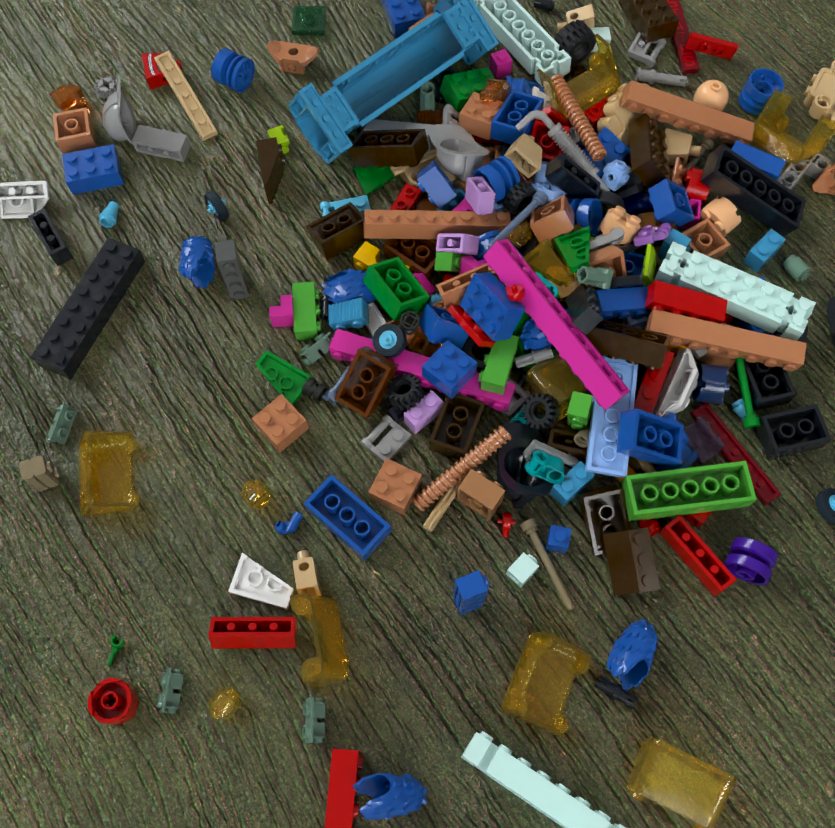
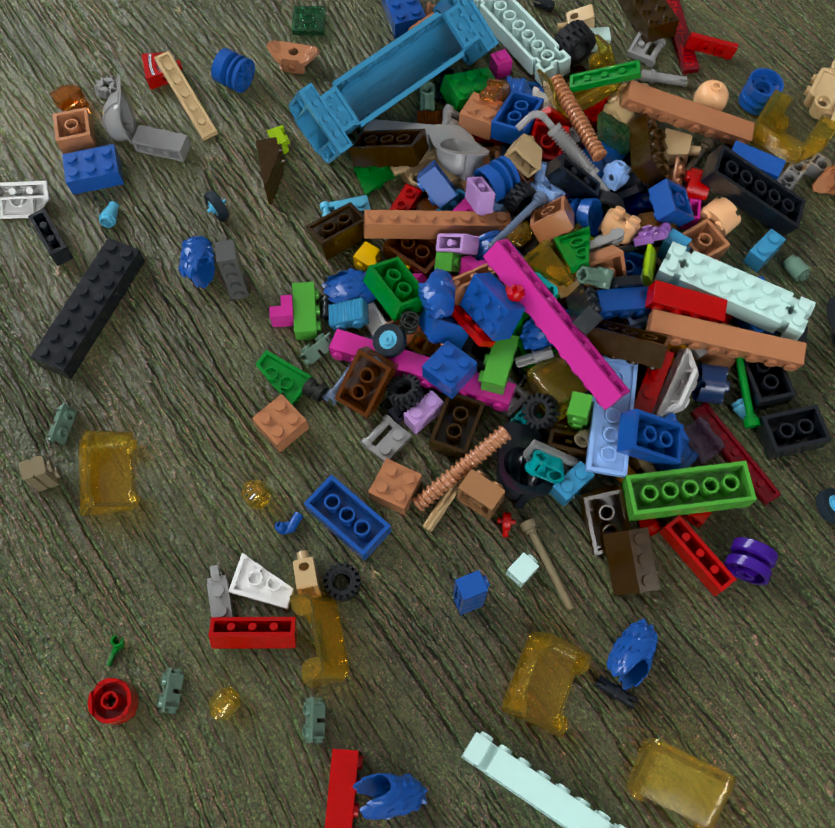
blue brick [545,525,571,554] -> none
none -> light grey hinge [207,565,234,617]
none -> black tyre [323,562,361,602]
none -> blue head [418,268,456,320]
none -> green plate [570,60,641,92]
none -> clear green plate [598,111,630,155]

